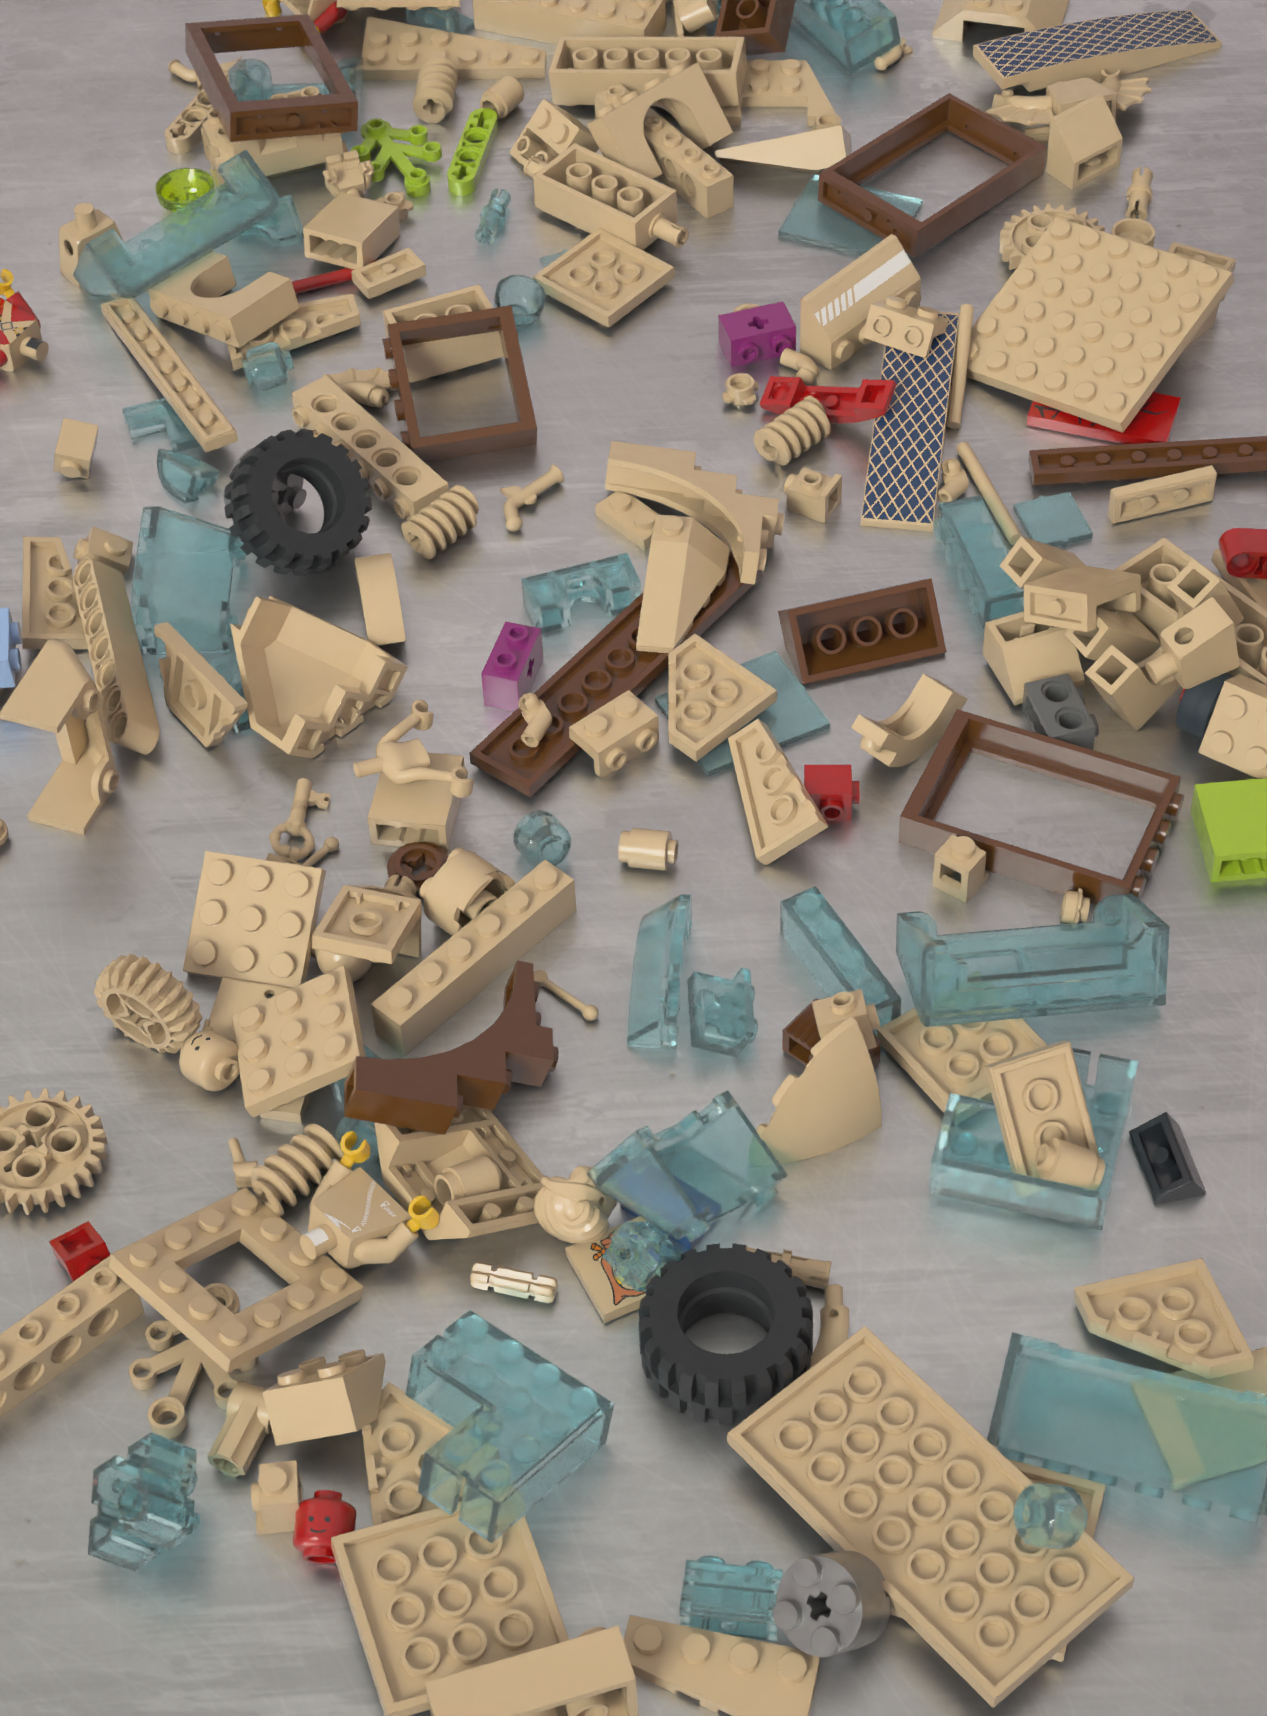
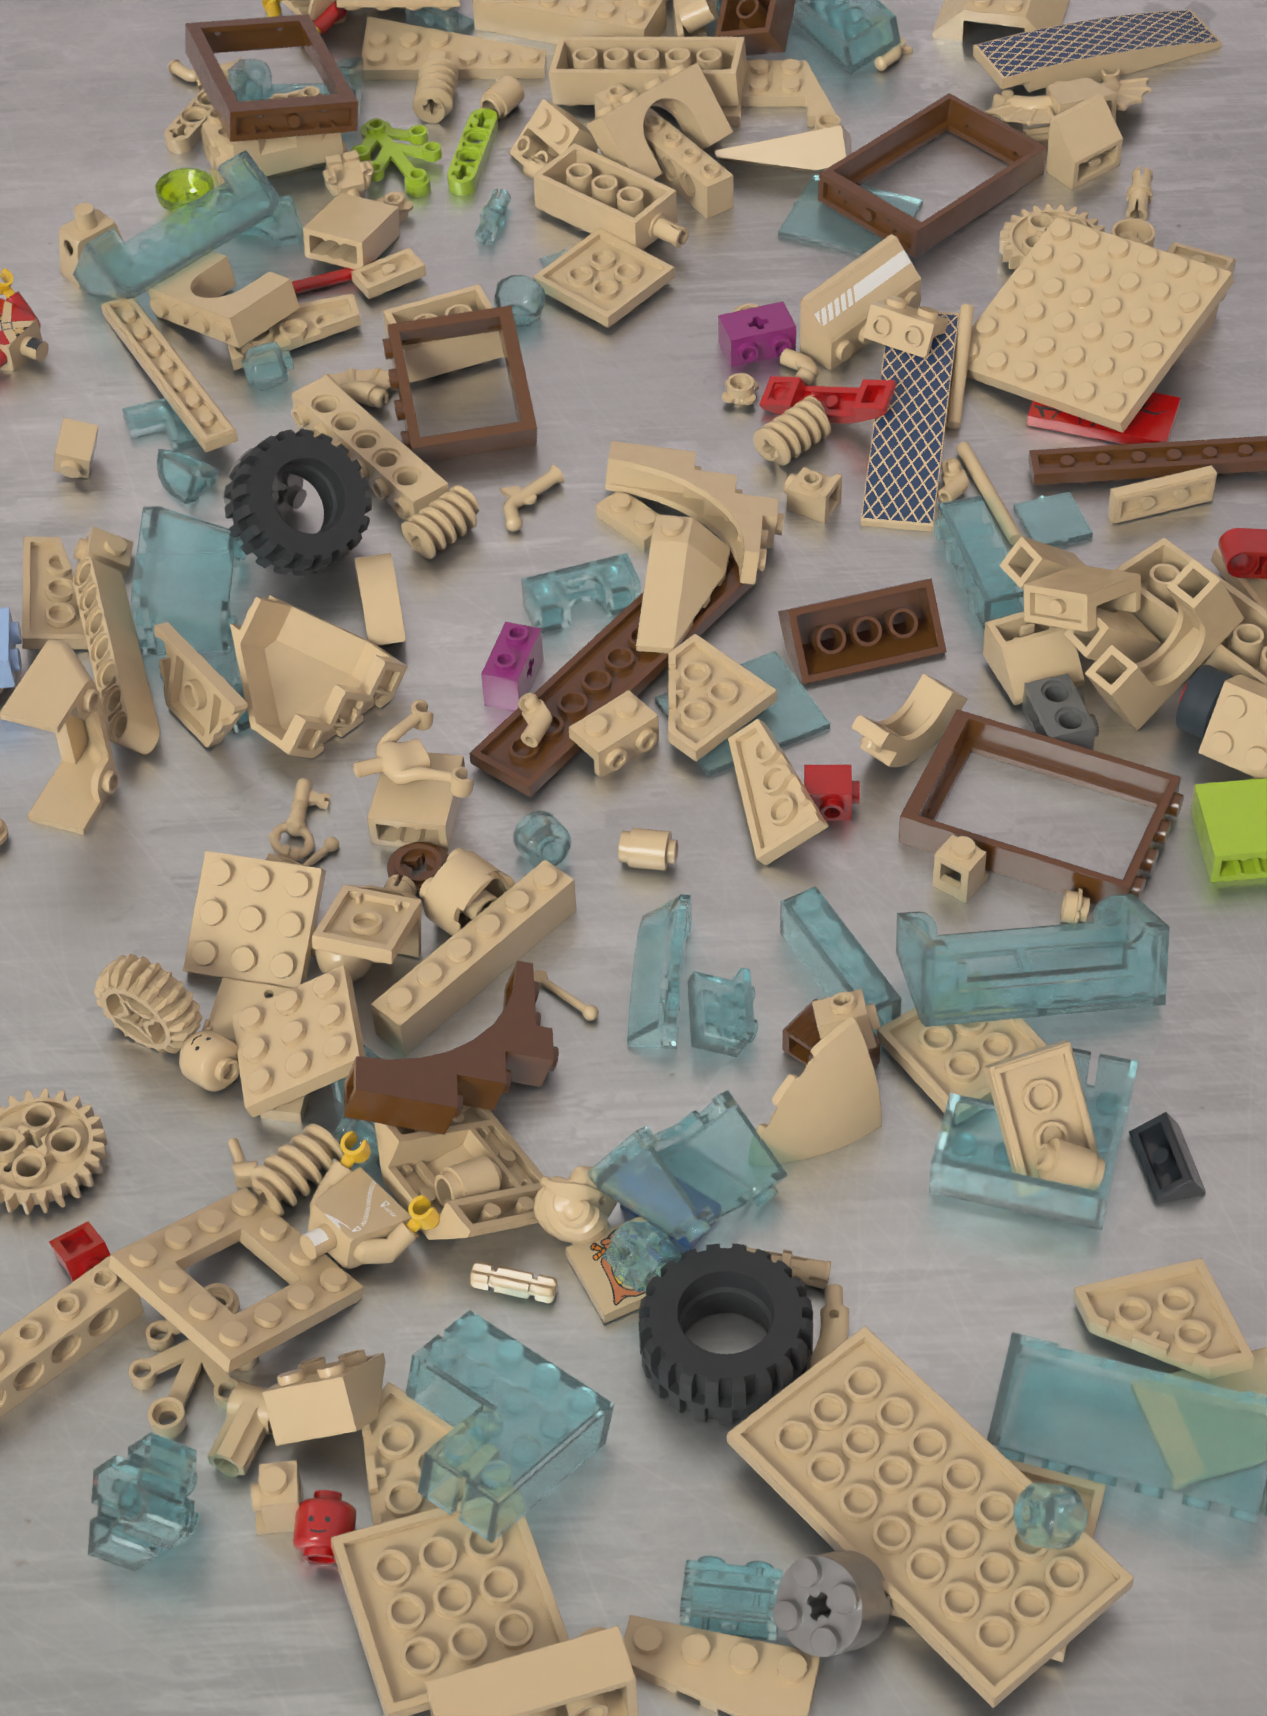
tan torso [1145,597,1240,689] -> none

